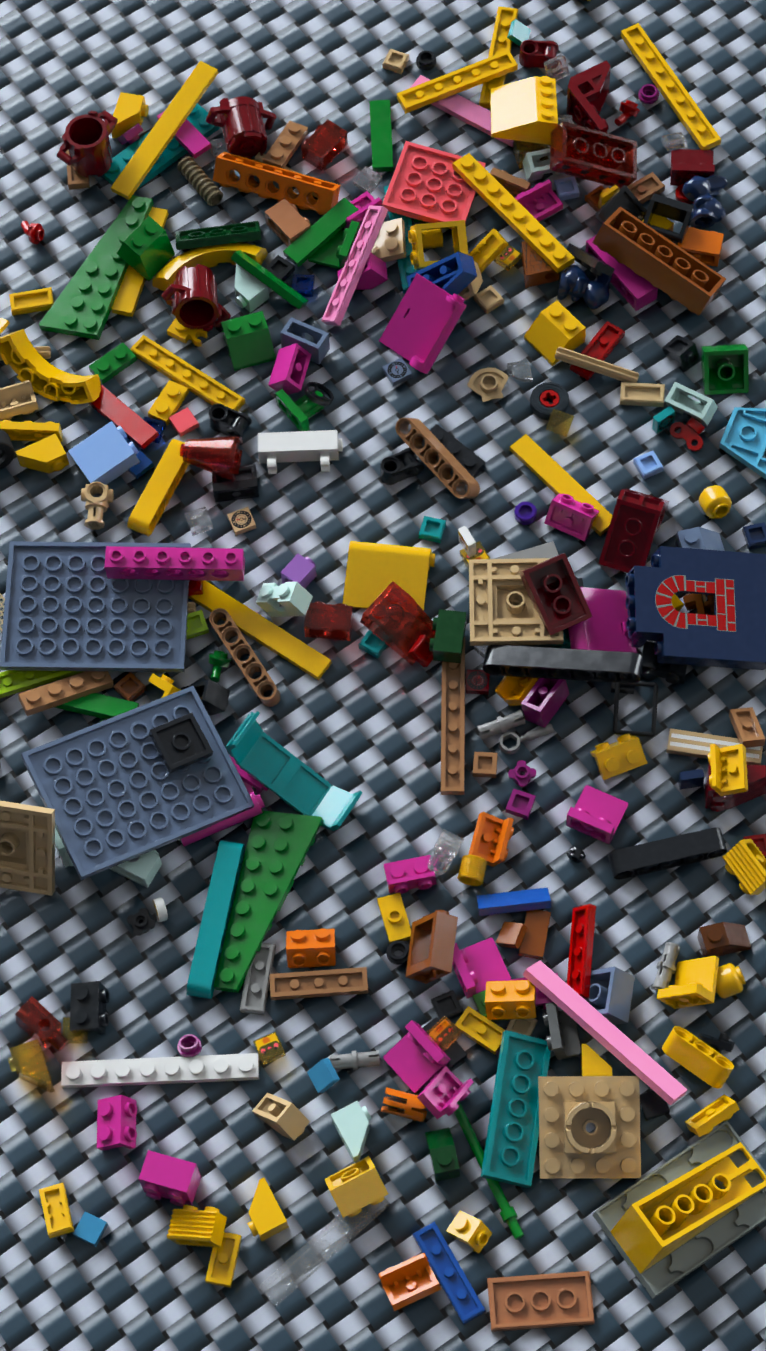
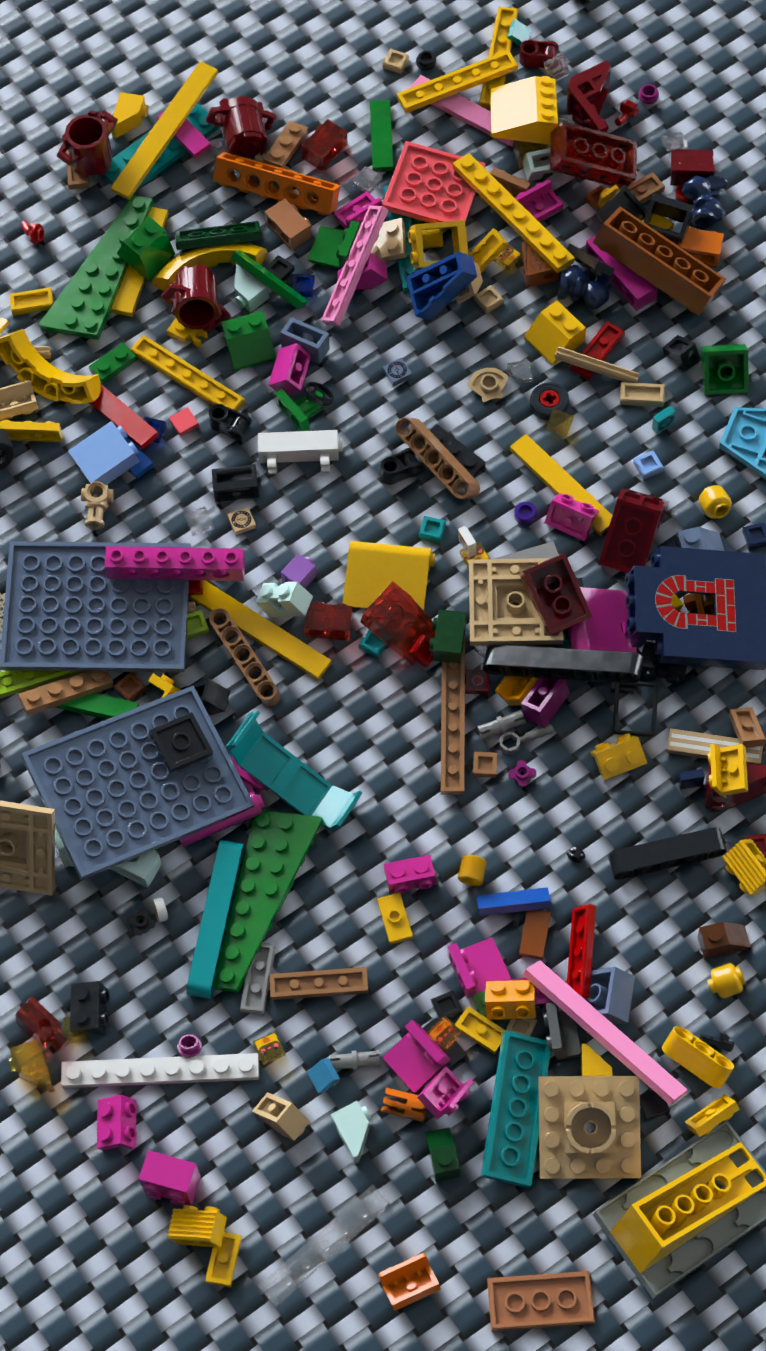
yellow slope [15,434,69,474] -> none
yellow plate [39,1183,74,1238] -> none
dark azure tile [73,1212,108,1247] -> none
magenta plate [117,123,143,145] -> none
yellow beam [127,439,195,536] -> none
yellow plate [148,380,189,426] -> none
dark tan piece [177,156,223,206] -> none
clear red cone [180,436,243,481] -> none
green plate [209,650,231,683] -> none
yellow slope [247,1177,289,1241] -> none
green tile [283,198,359,267] -> none
orange bracket [286,928,336,968] -> none
yellow slope [325,1156,388,1218] -> none
dark pink door [379,273,467,374] -> none
black plate [386,941,409,965] -> none
dark orange window [405,910,458,984] -> none
blue tile [413,1221,486,1325] -> none
clear piece [427,829,464,875] -> none
yellow bracket [446,1210,492,1253] -> none
green bar [454,1101,524,1240] -> none
orange bracket [468,812,514,867] -> none
dark orange tile [495,921,527,949] -> none
magenta plate [505,788,536,820] -> none
light blue tile [554,176,580,201] -> none
dark pink bracket [566,785,628,845] -> none
yellow plate [620,23,721,150] -> none
light grey pin [652,942,681,992] -> none
yellow bracket [657,956,719,1009] -> none
light aqua brick [665,382,718,426] -> none
red piece [670,417,705,452] -> none

